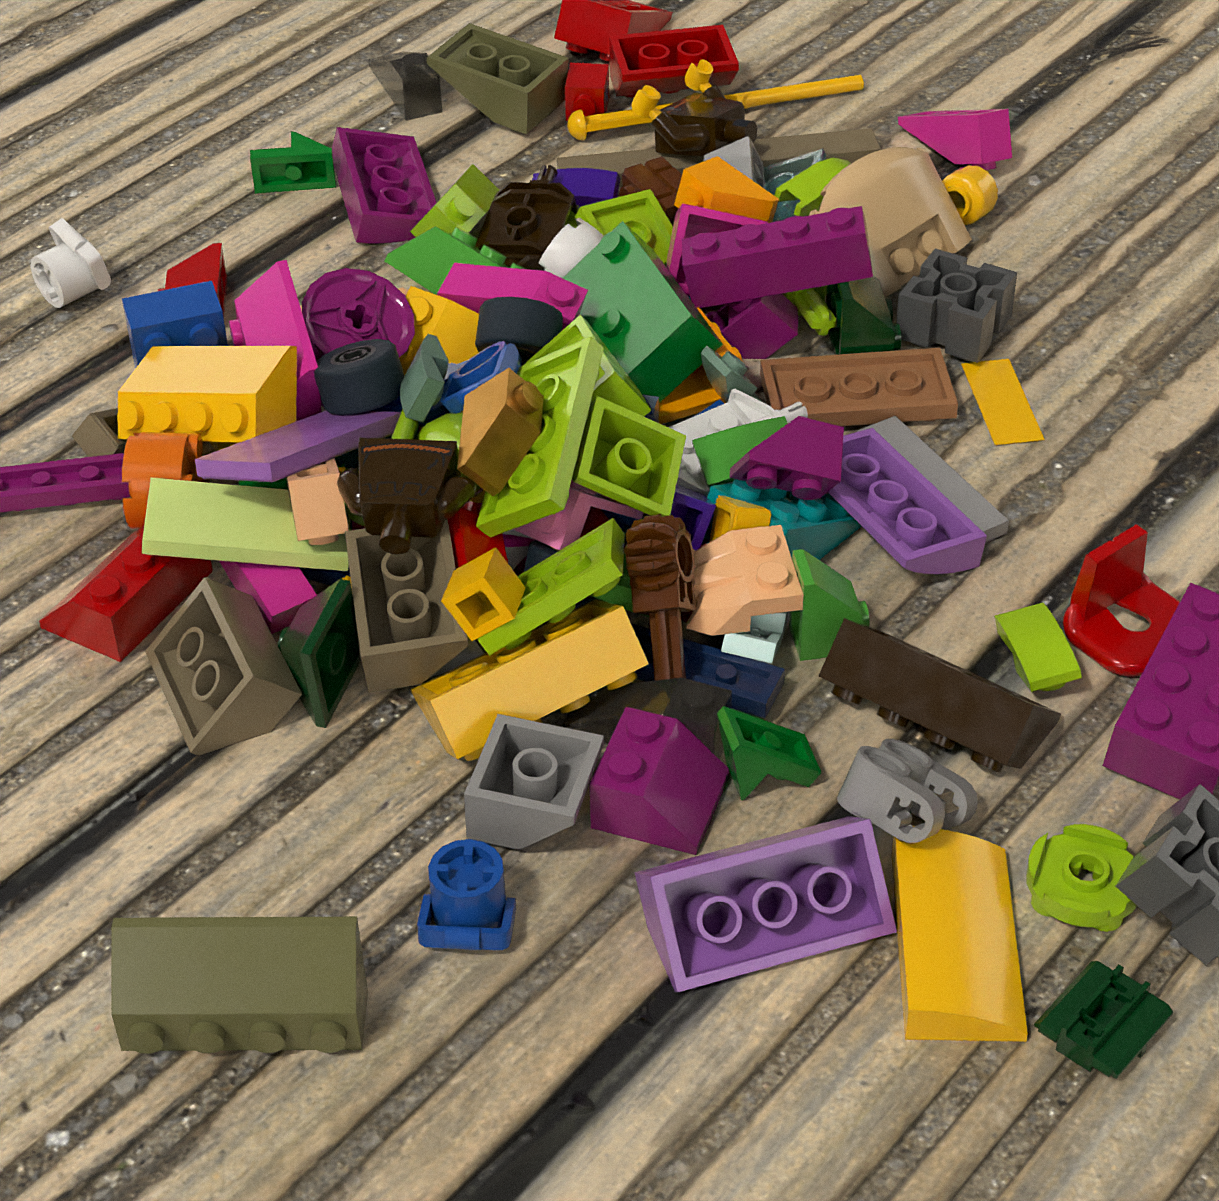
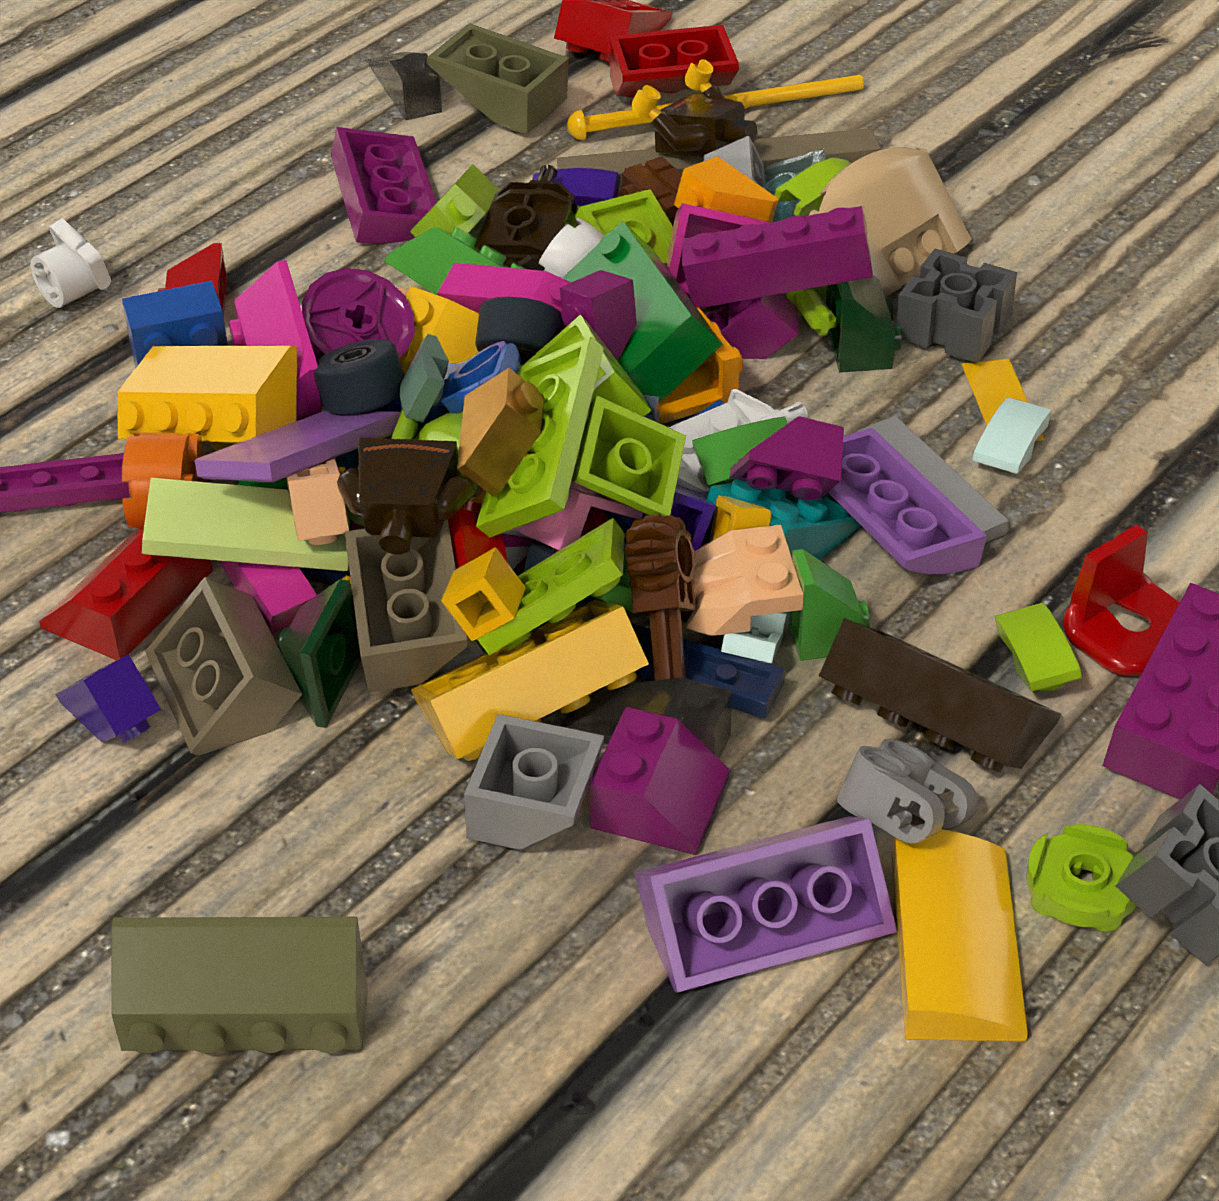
dark tan slope [72,408,127,457] -> none
green slope [250,131,336,194] -> none
blue piece [417,839,516,950] -> none
red brick [565,63,609,121] -> none
sand green slope [701,346,762,403] -> none
green slope [717,706,822,800] -> none
medium nougat plate [760,348,958,427] -> none
dark pink slope [898,109,1012,170] -> none
yellow head [942,165,998,225] -> none
dark green piece [1034,961,1173,1079] -> none
none -> dark purple slope [55,654,161,743]
none -> magenta slope [560,270,637,361]
none -> light aqua slope [972,397,1052,474]

